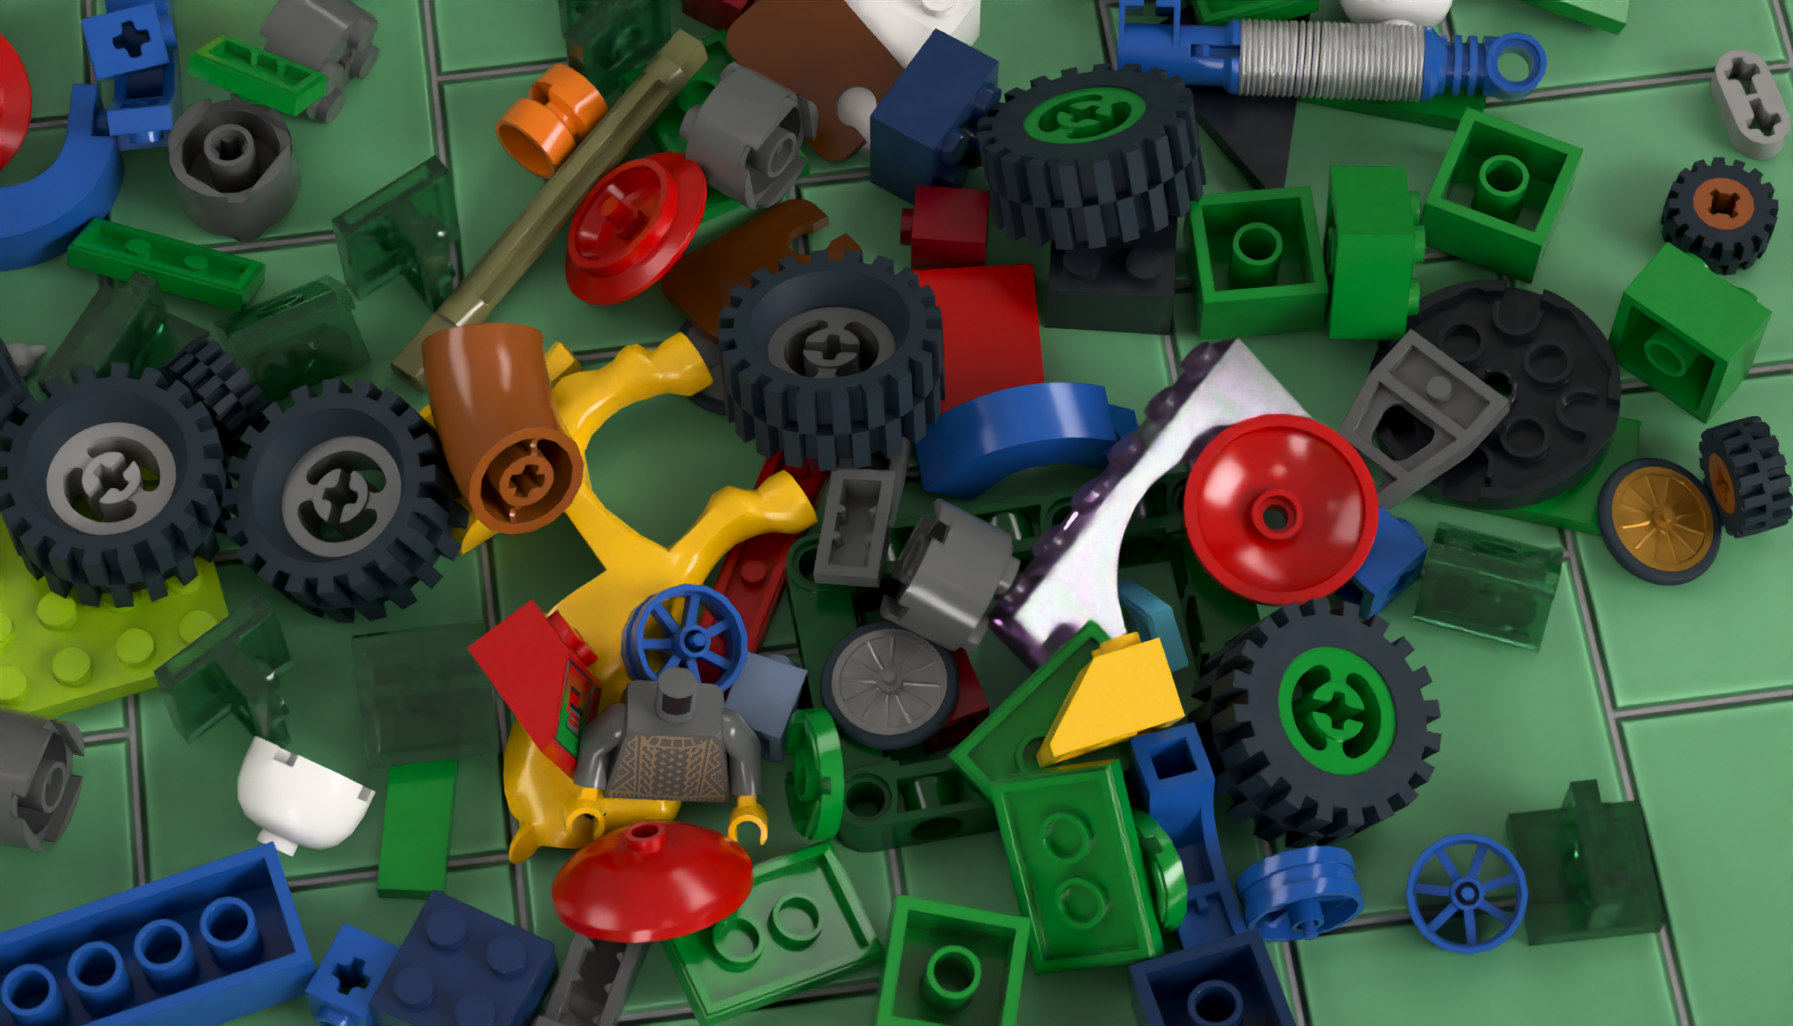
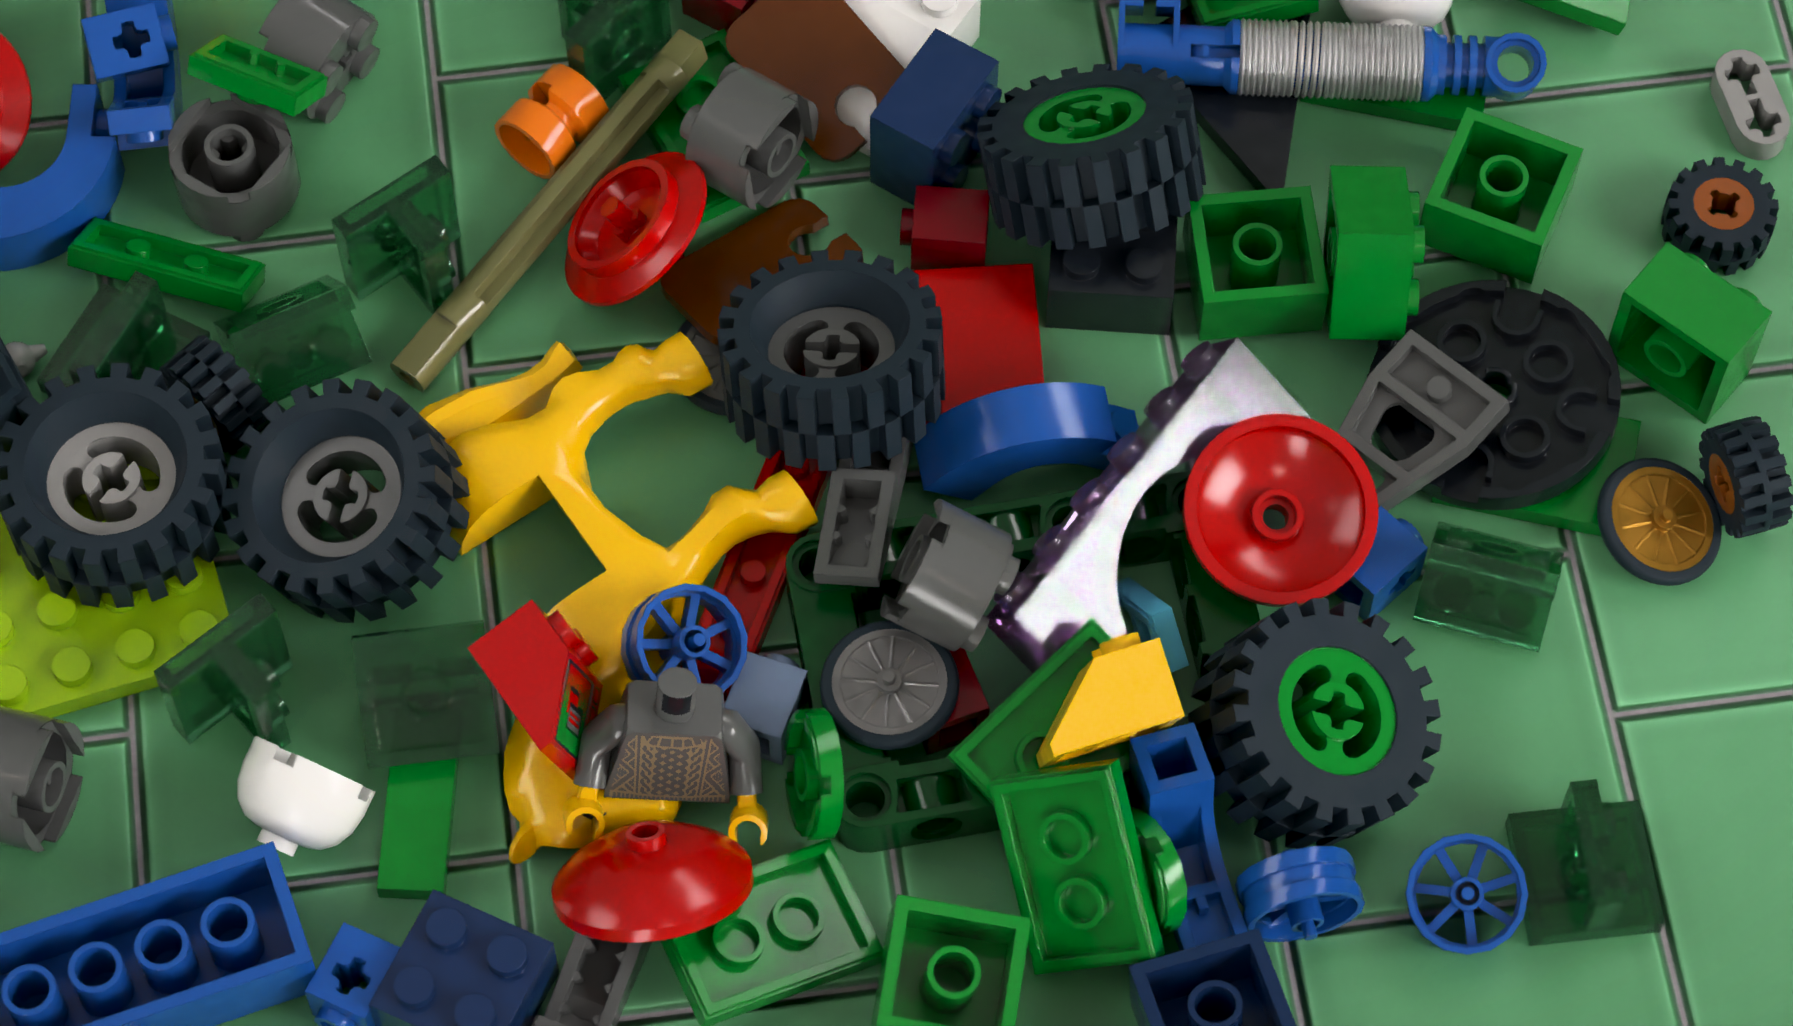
dark orange brick [421,323,584,535] -> none

